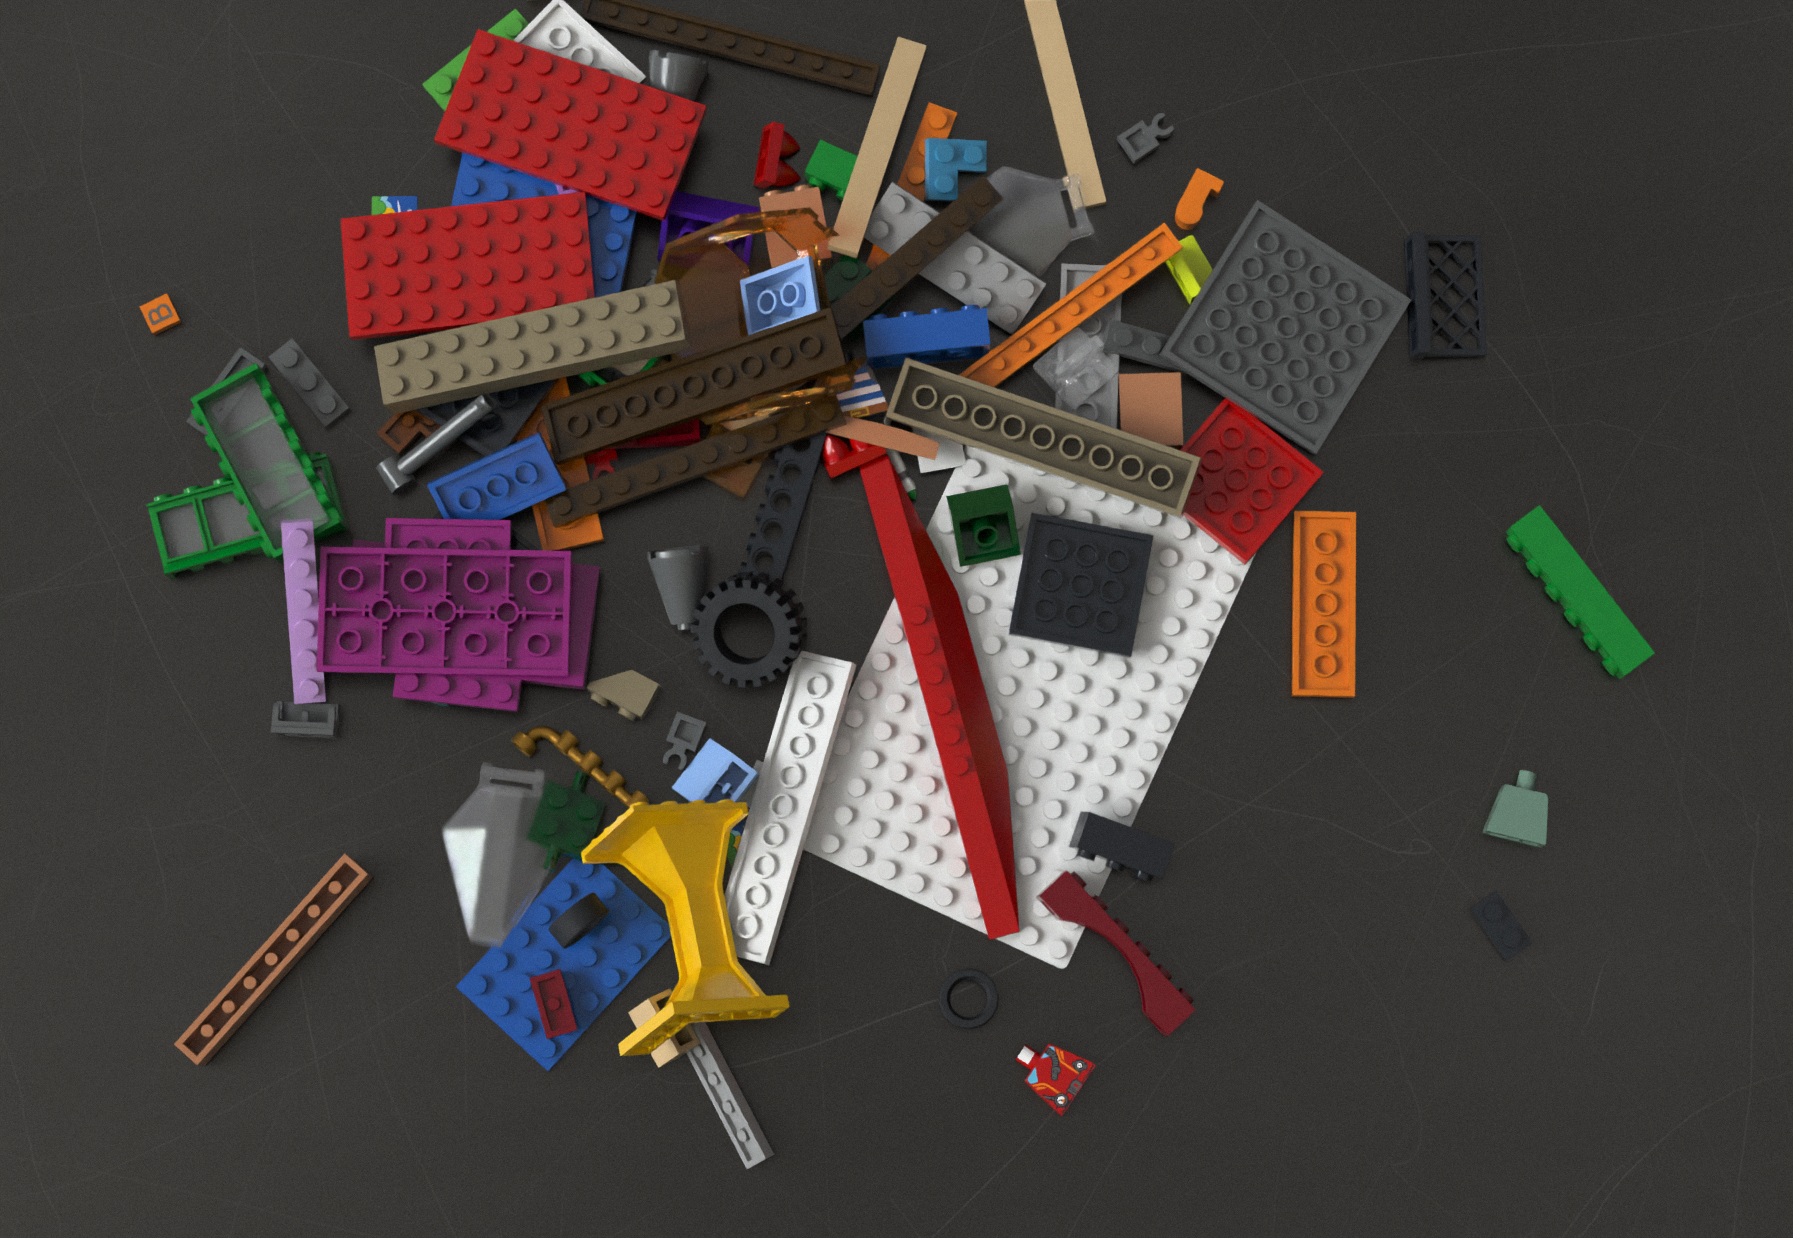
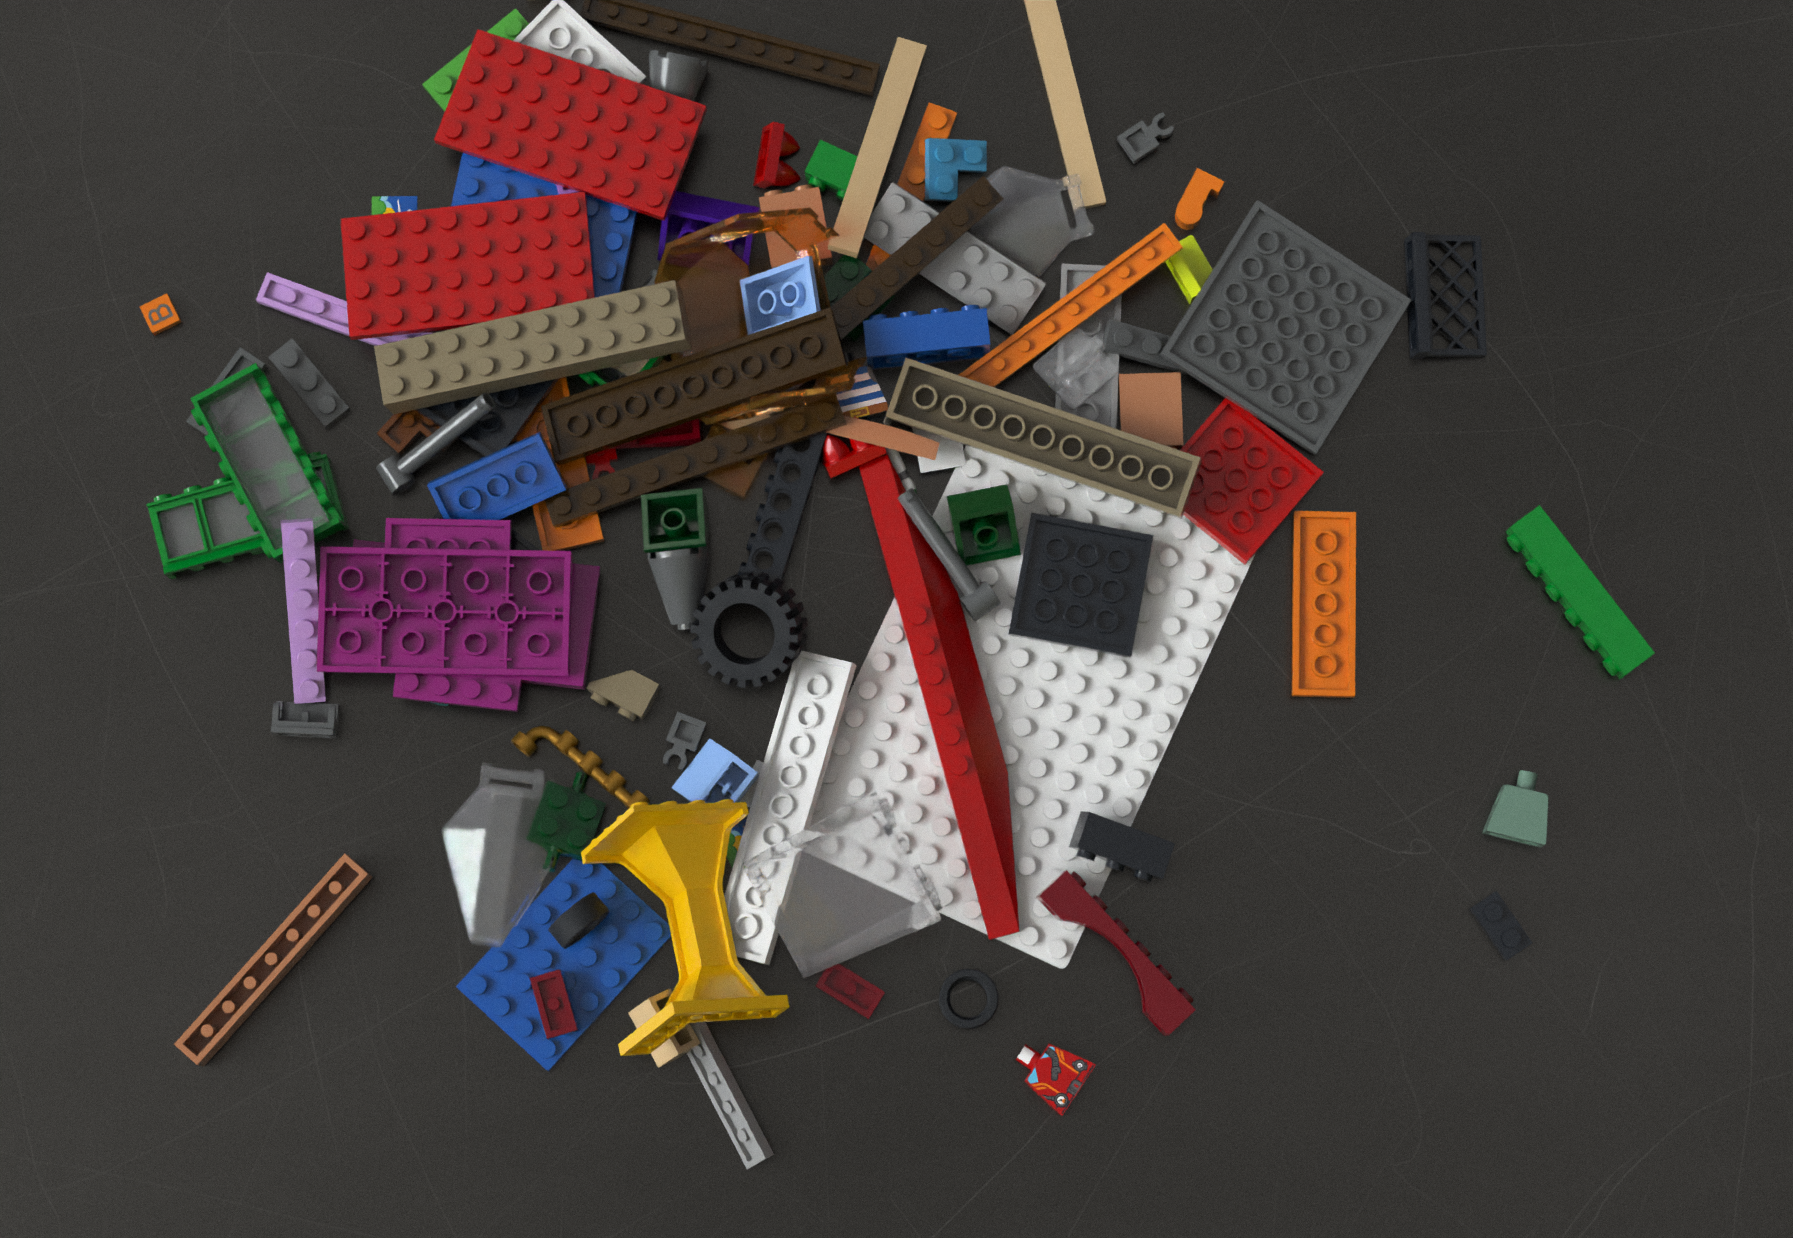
none -> lavender plate [256,272,432,346]
none -> dark green slope [641,488,709,553]
none -> clear windscreen [743,791,943,978]
none -> dark red plate [815,959,885,1019]
none -> dark grey piece [897,488,1001,622]

